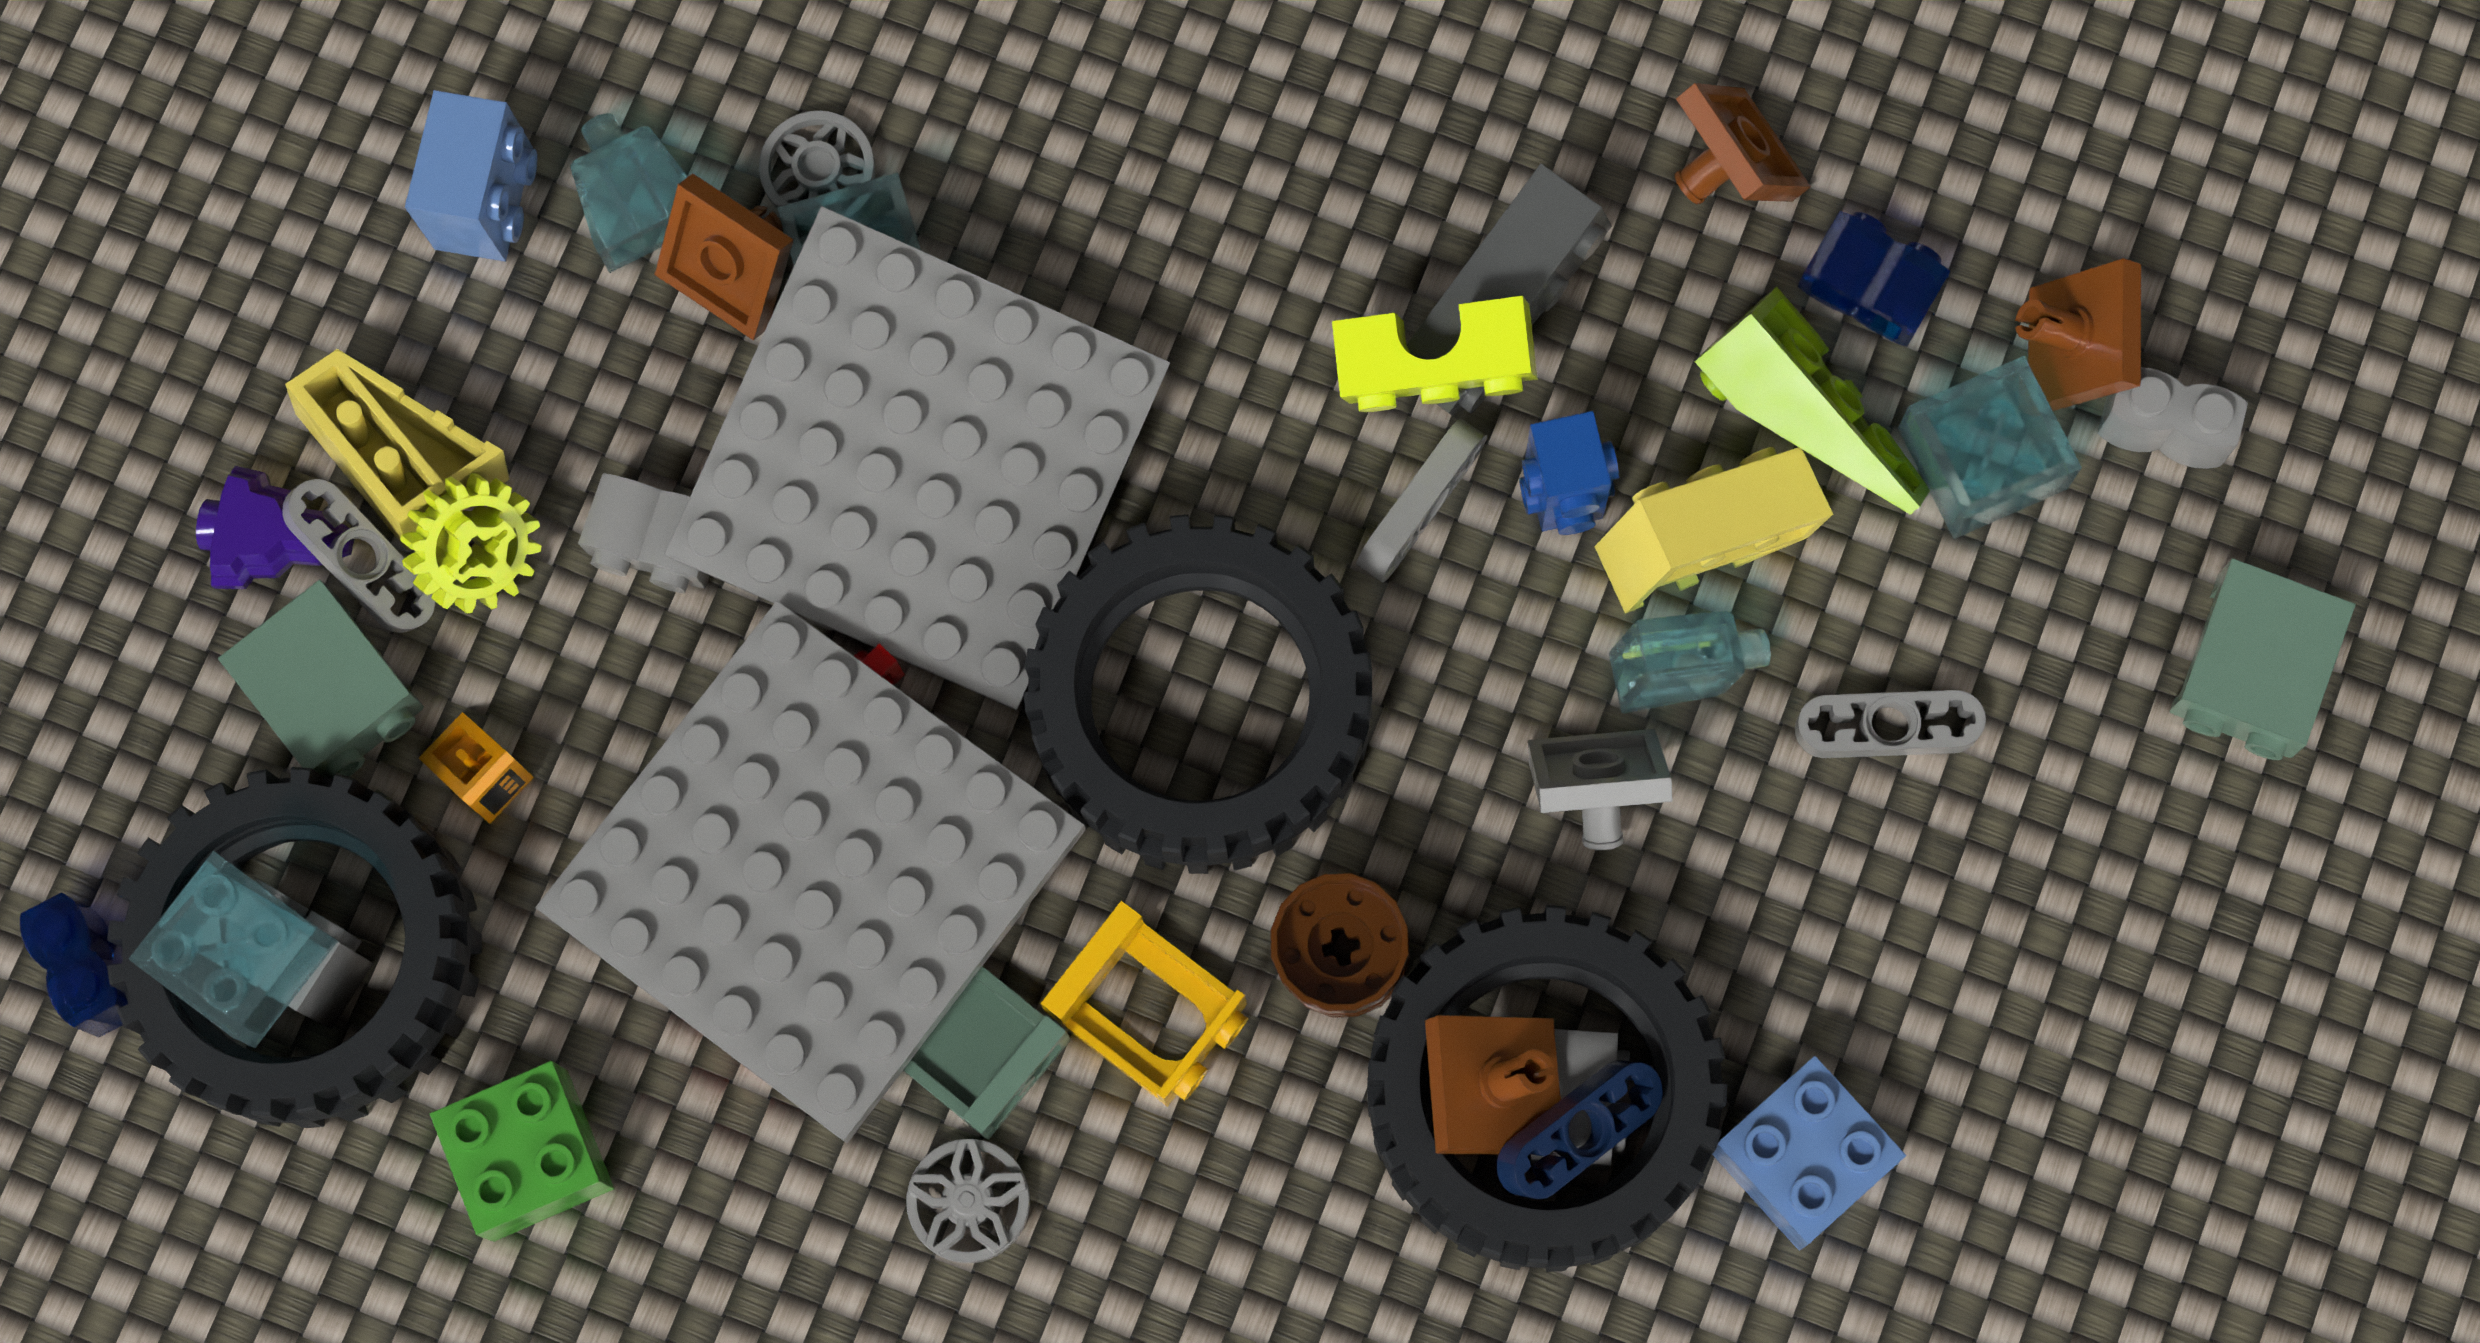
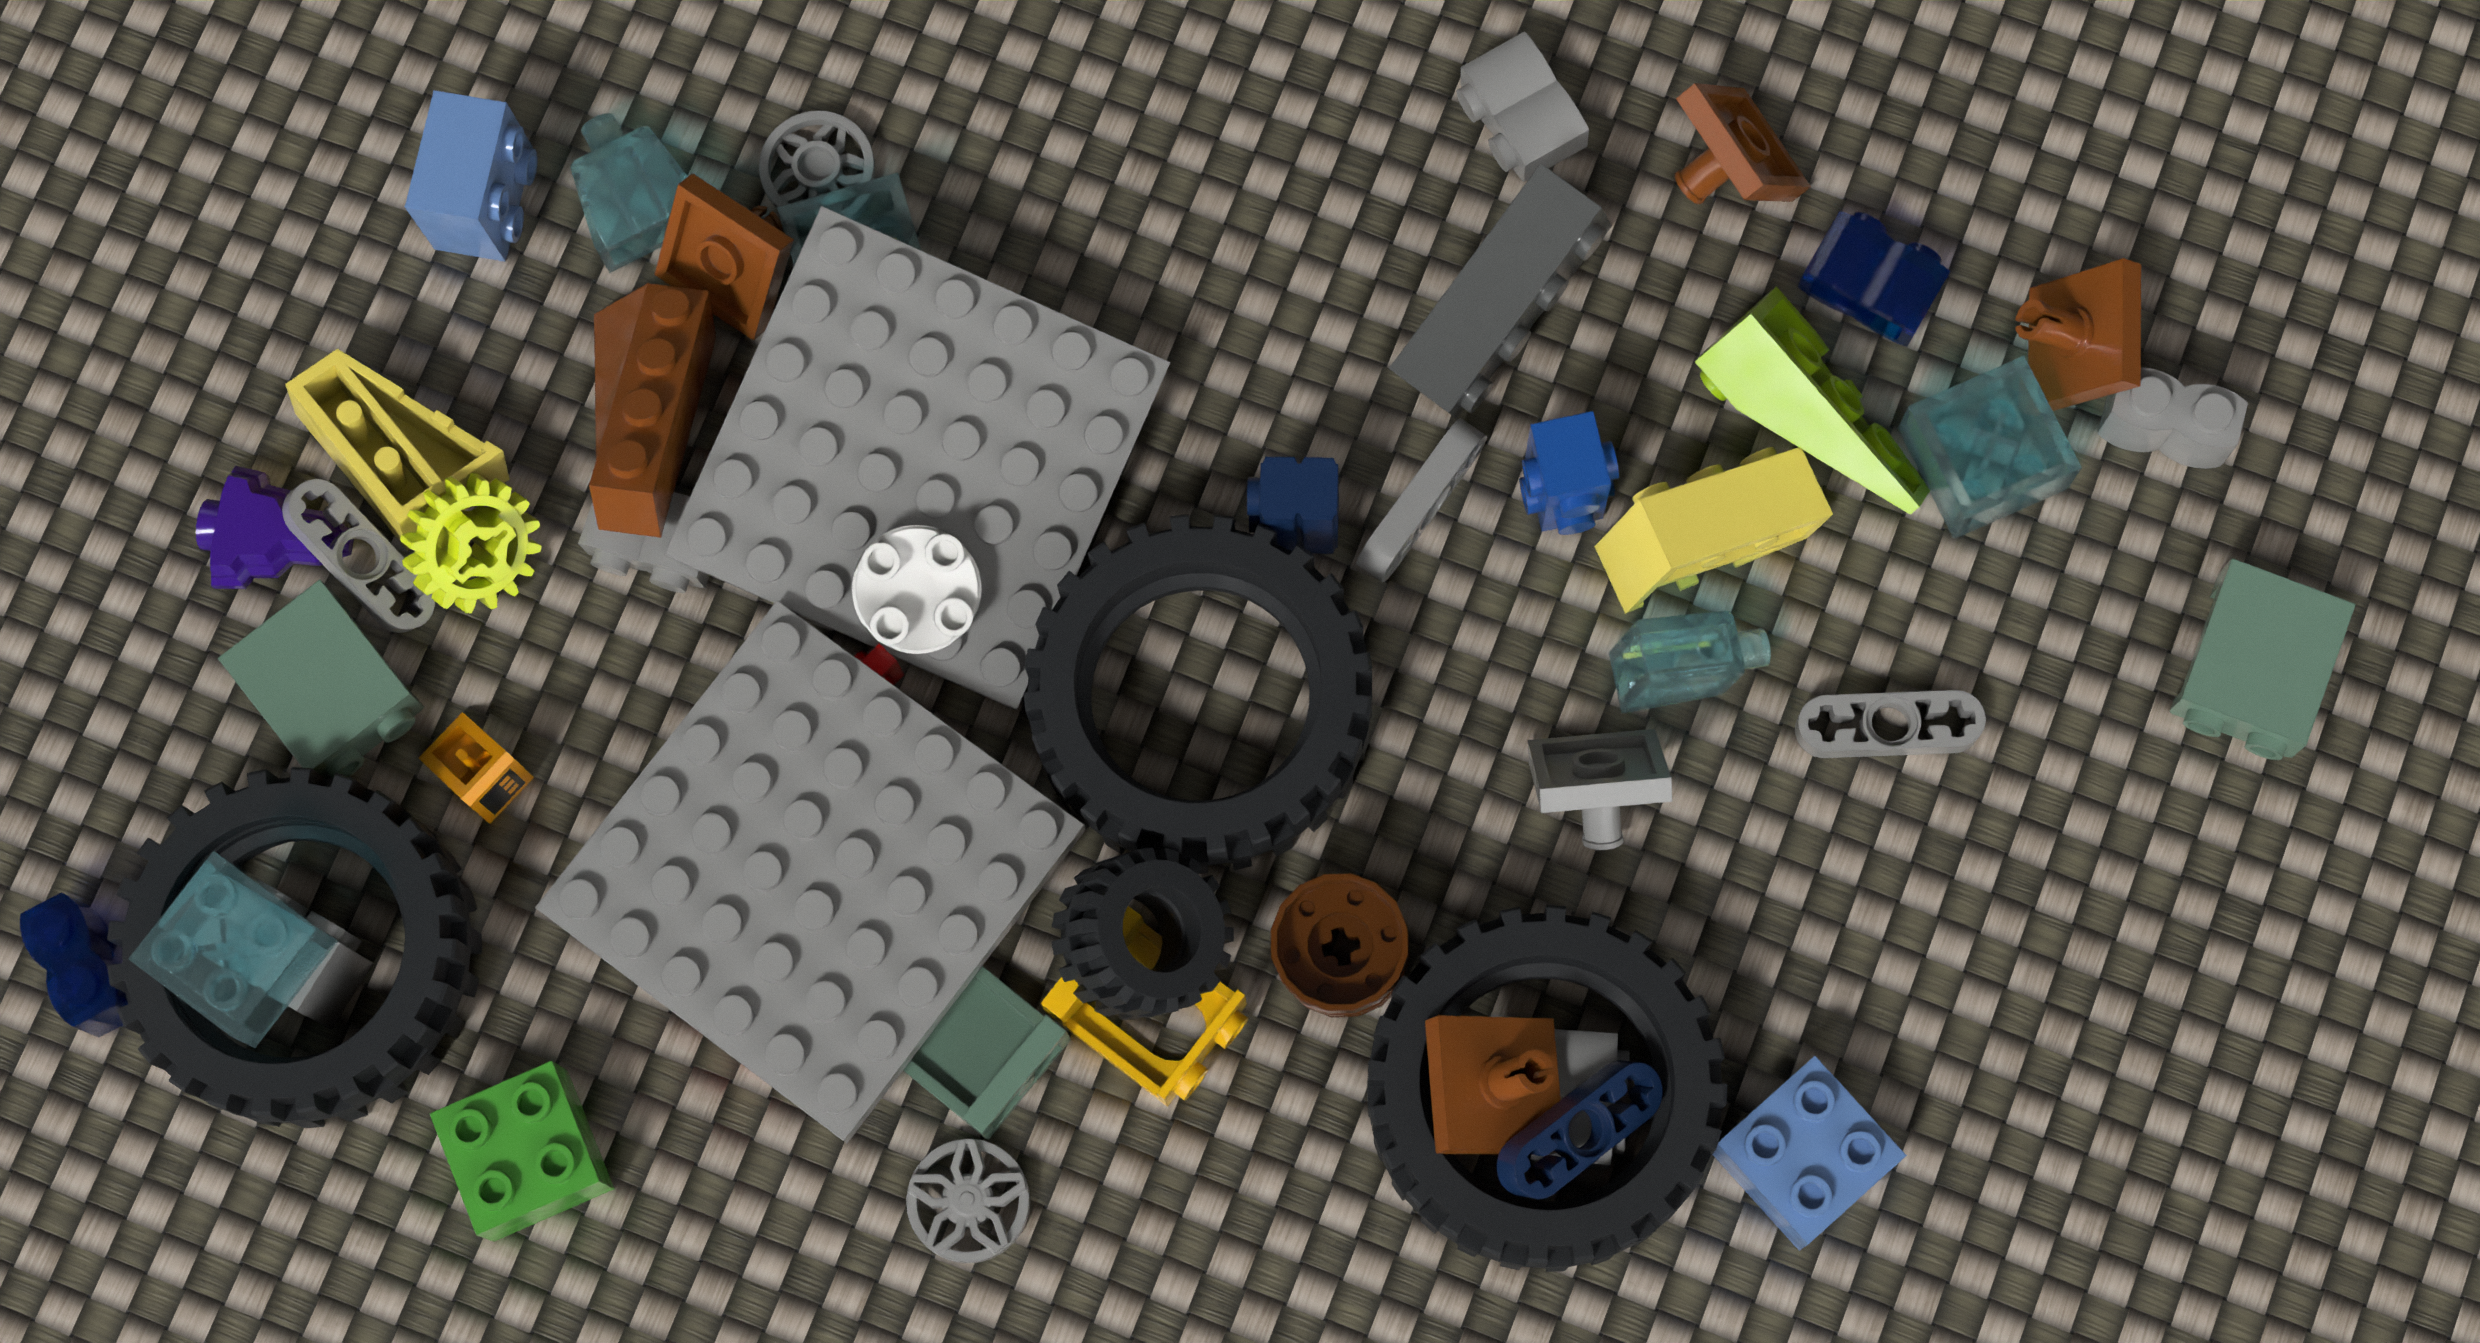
neon yellow arch [1332,296,1538,412] -> none
none -> dark orange wedge [589,283,716,538]
none -> white dish [852,525,981,654]
none -> black tyre [1051,847,1234,1020]
none -> dark blue brick [1247,457,1339,554]
none -> light grey brick [1456,31,1589,182]

